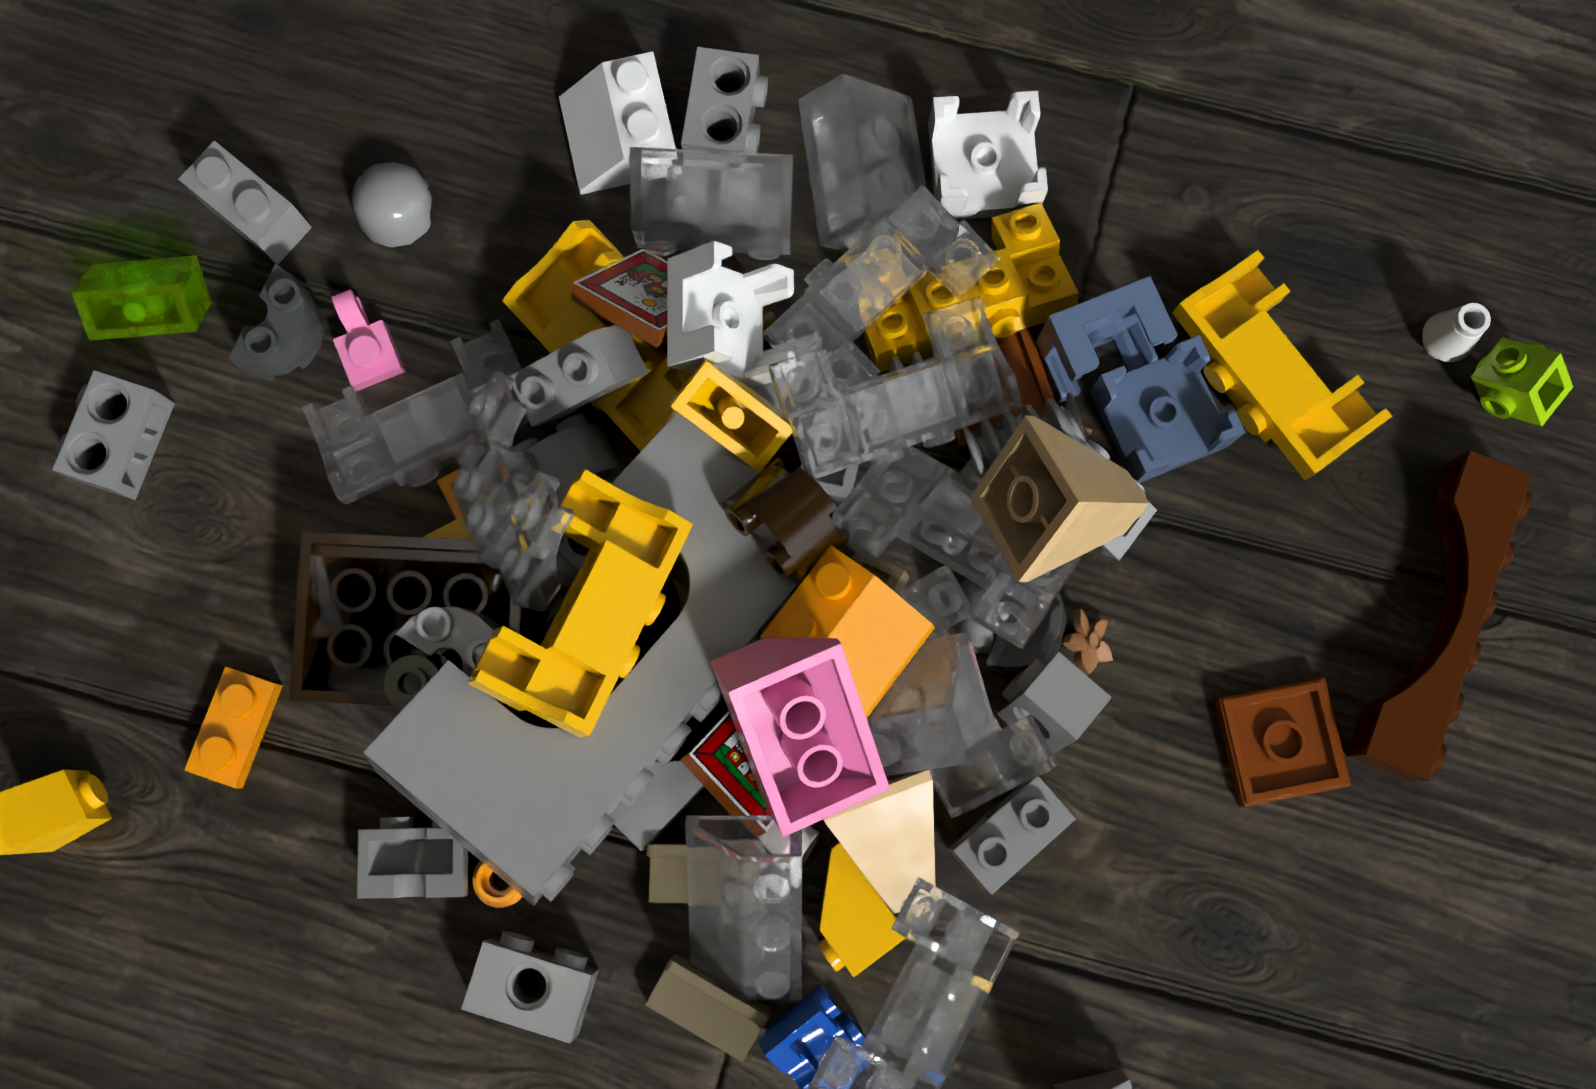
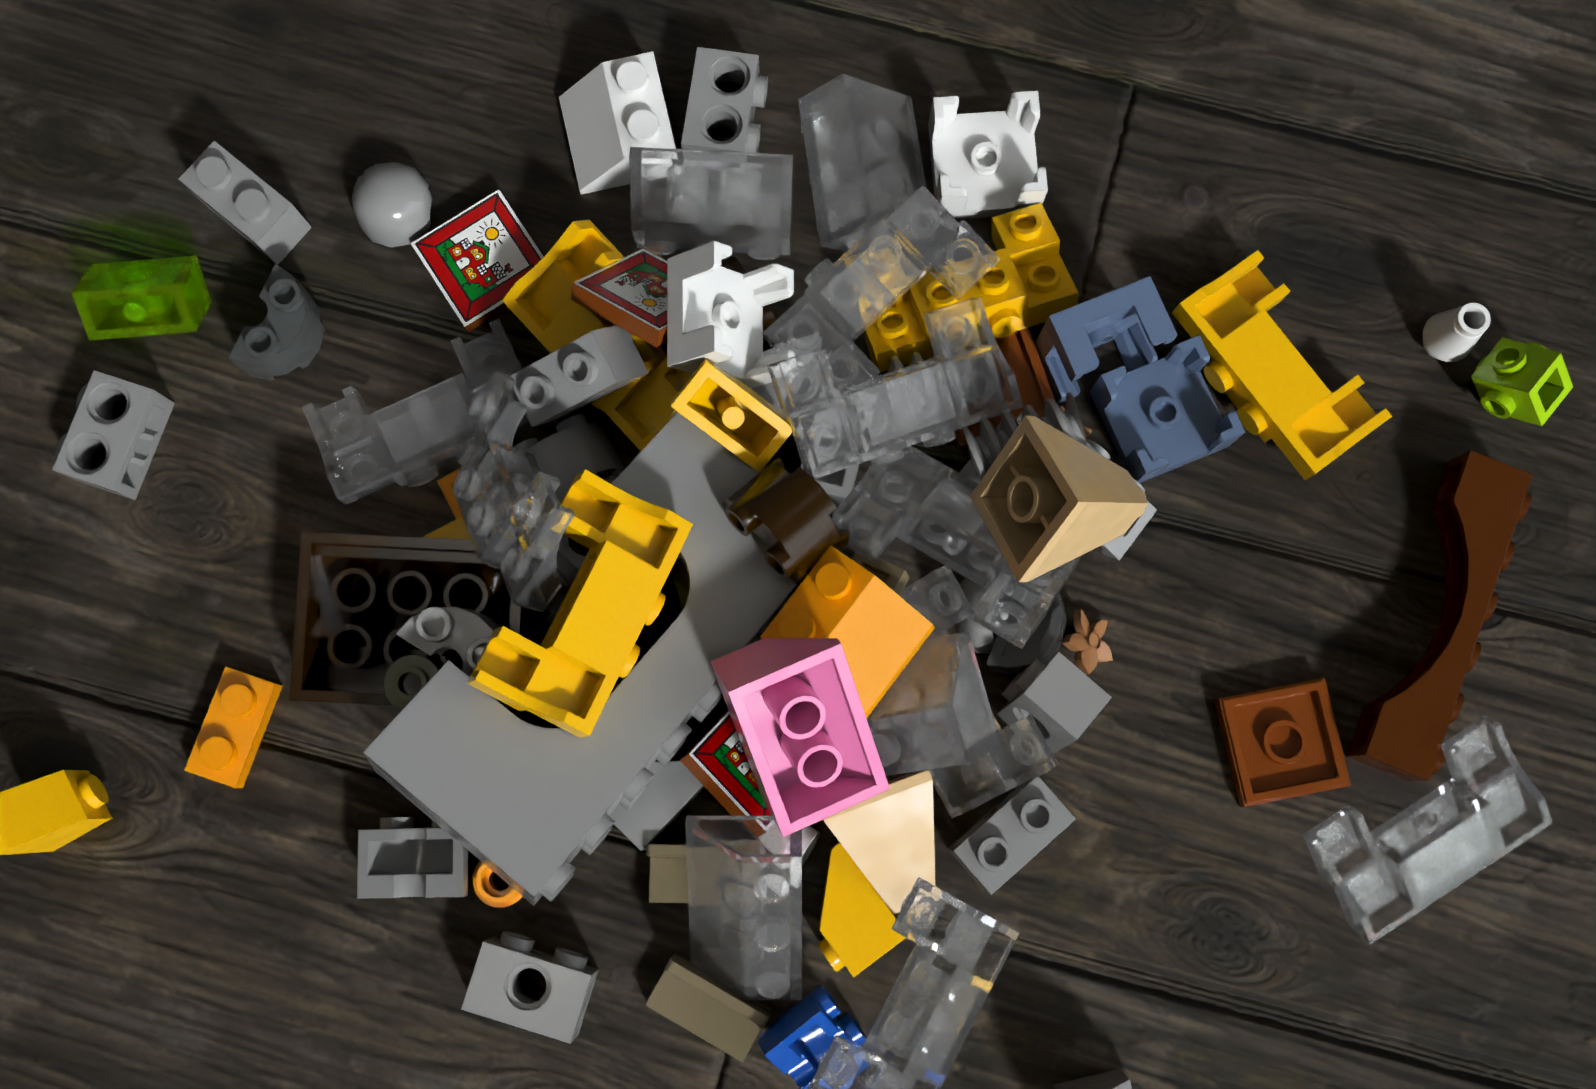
bright pink plate [331,289,406,391] -> none
none -> tile [410,189,544,333]
none -> clear bracket [1303,715,1553,945]

